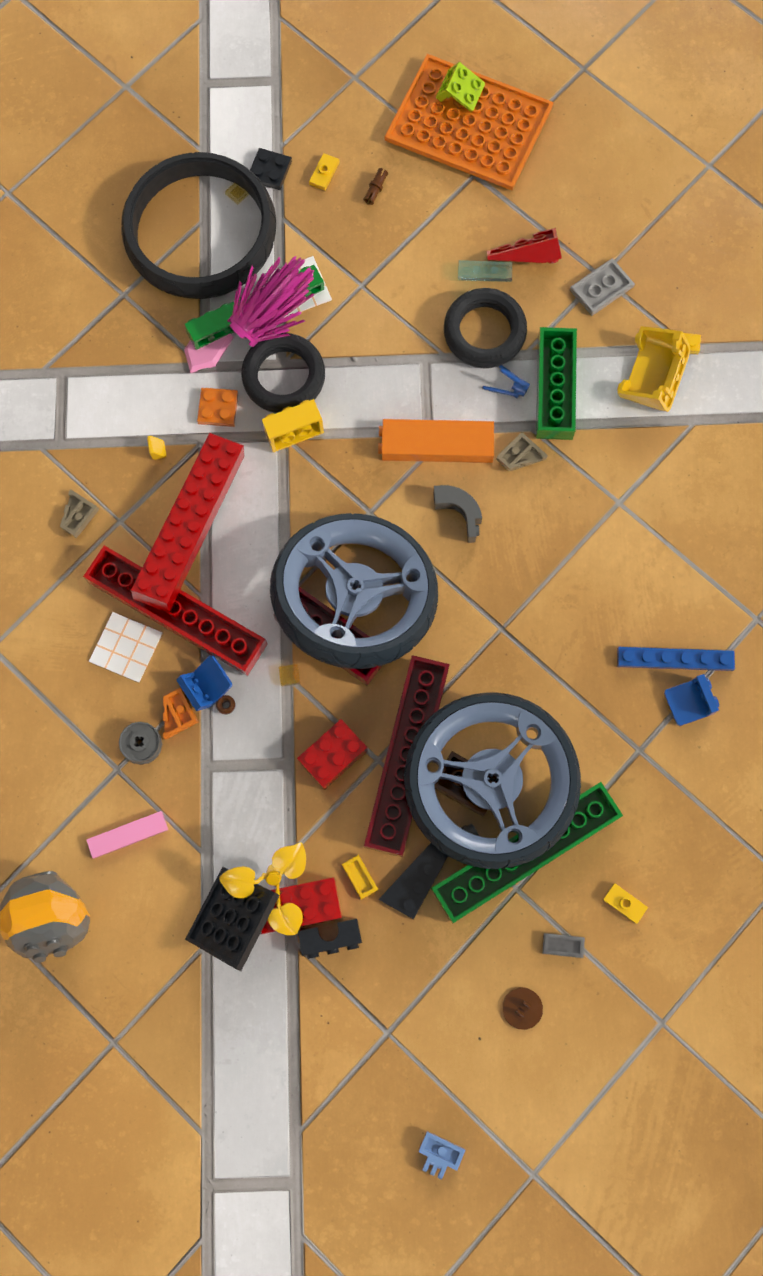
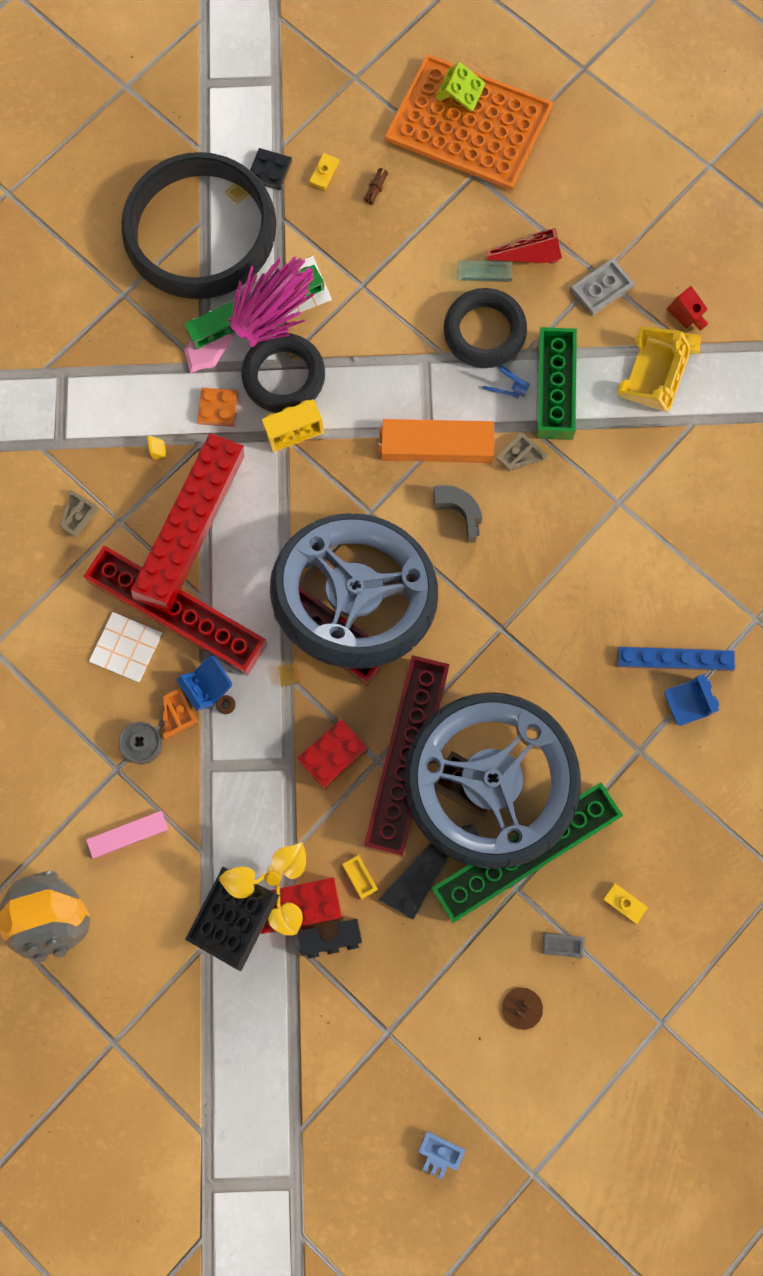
none -> red torso [667,286,709,331]

